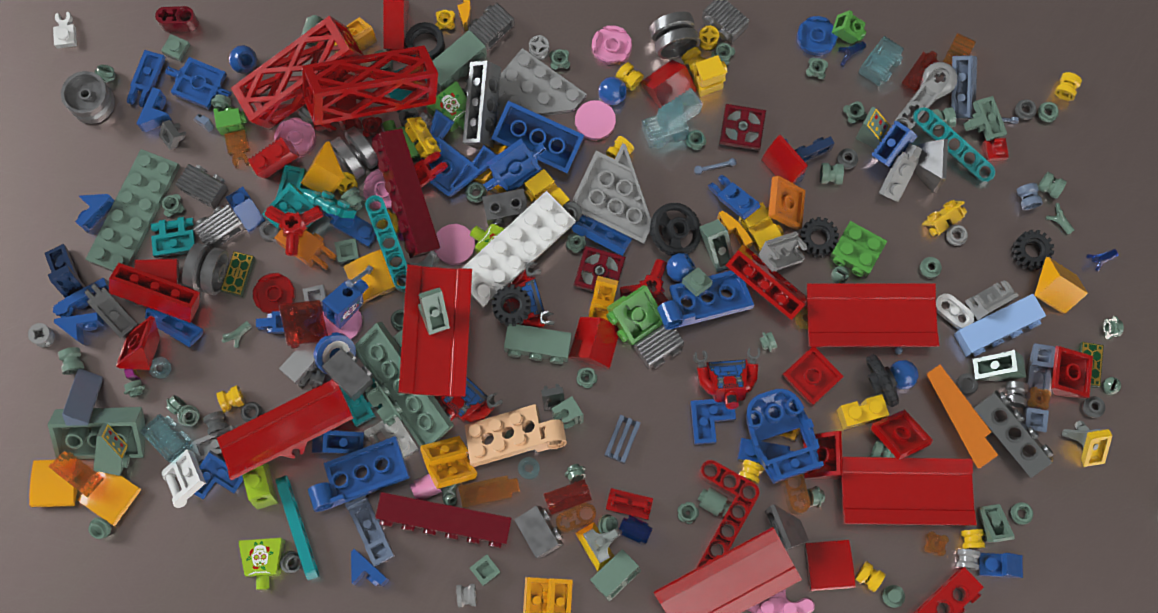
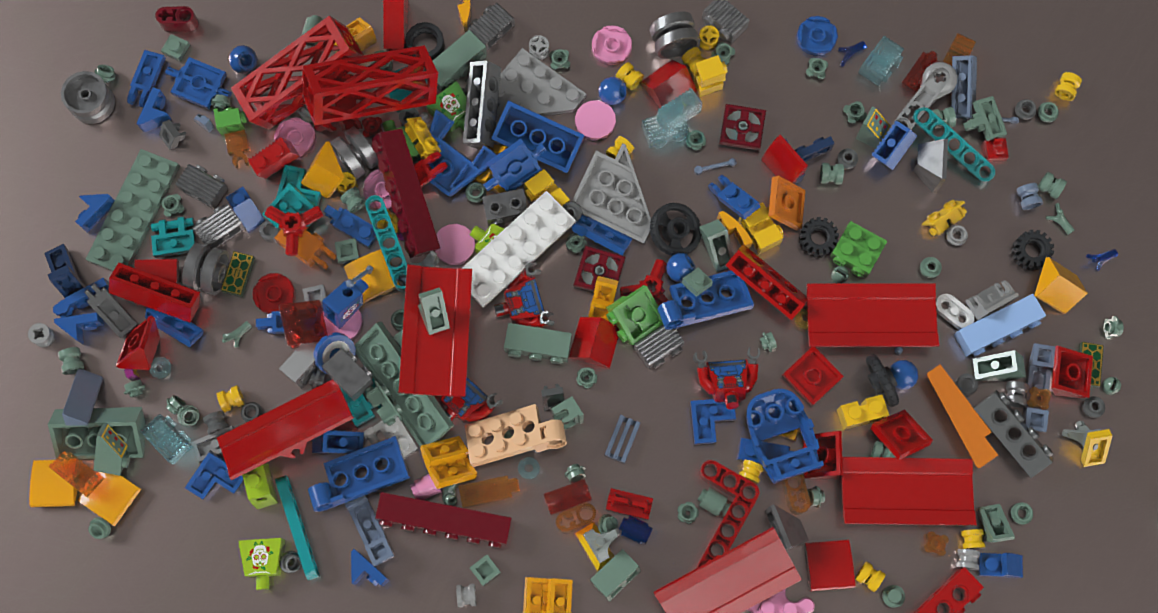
white plate [53,12,77,49] -> none
white plate [161,449,206,508] -> none
teal plate [303,190,357,219] -> none
yellow plate [435,10,455,30] -> none
black tyre [492,285,531,326] -> none
flat silver brick [514,505,564,558] -> none
light grey hinge [758,232,807,272] -> none
bright green brick [832,10,866,44] -> none
light grey hinge [879,143,922,202] -> none

